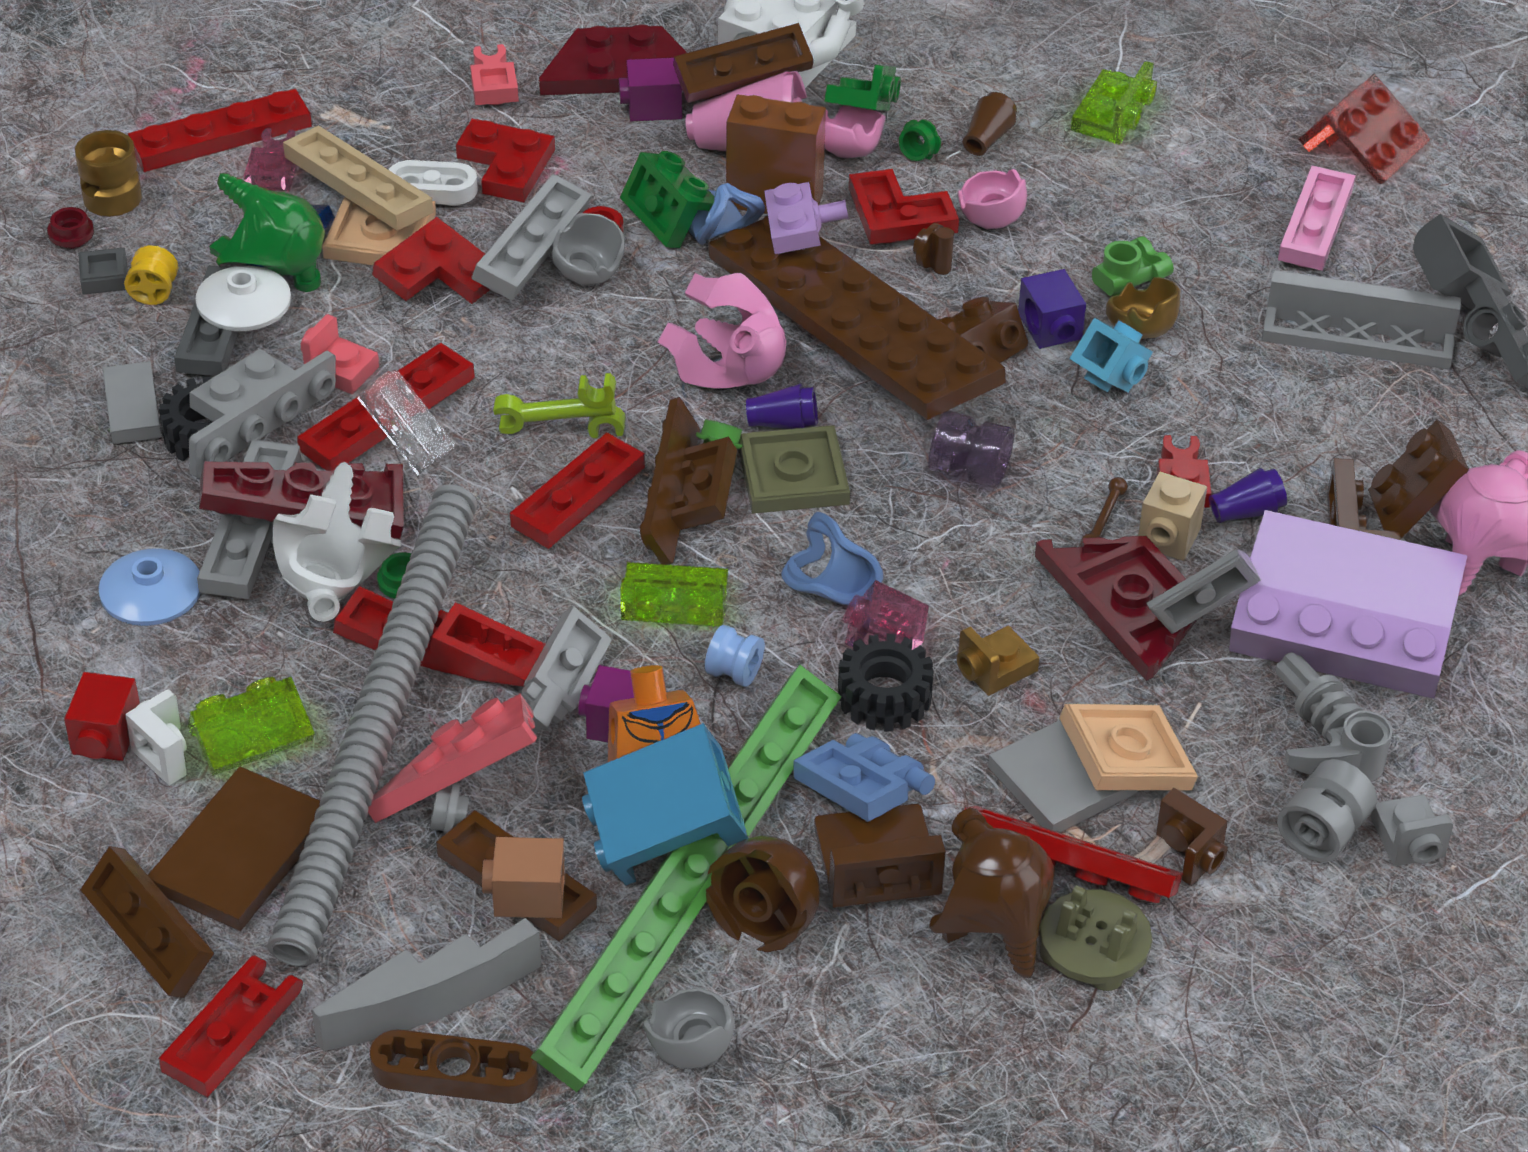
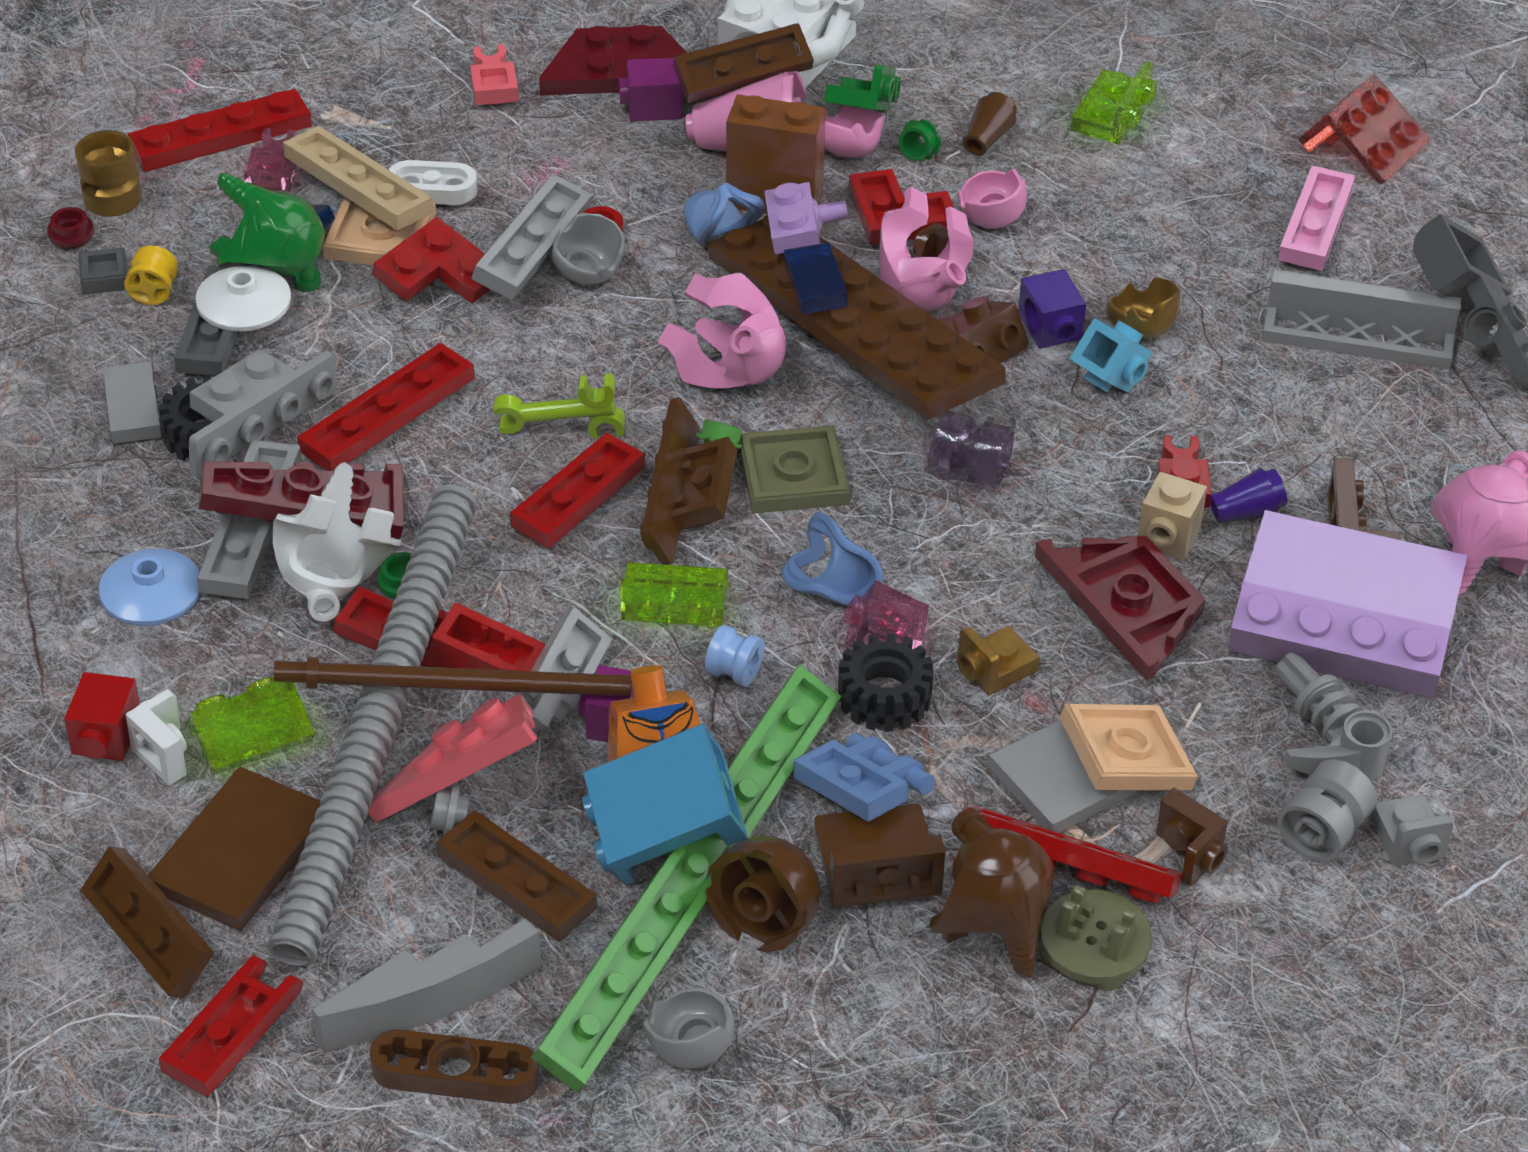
coral bracket [301,314,379,395] -> none
clear bracket [358,370,455,475] -> none
red plate [456,118,555,203] -> none
nougat brick [482,837,565,918] -> none
green bracket [620,151,715,248] -> none
dark purple cone [746,383,818,429] -> none
reddish brown hinge [1081,477,1128,547] -> none
bright green plate [1092,236,1174,296] -> none
light grey slope [1147,549,1261,634] -> none
reddish brown plate [1368,419,1469,538] -> none
none -> reddish brown bar [274,656,632,697]
none -> clear blue tile [783,242,848,314]
none -> bright pink piece [879,187,974,312]

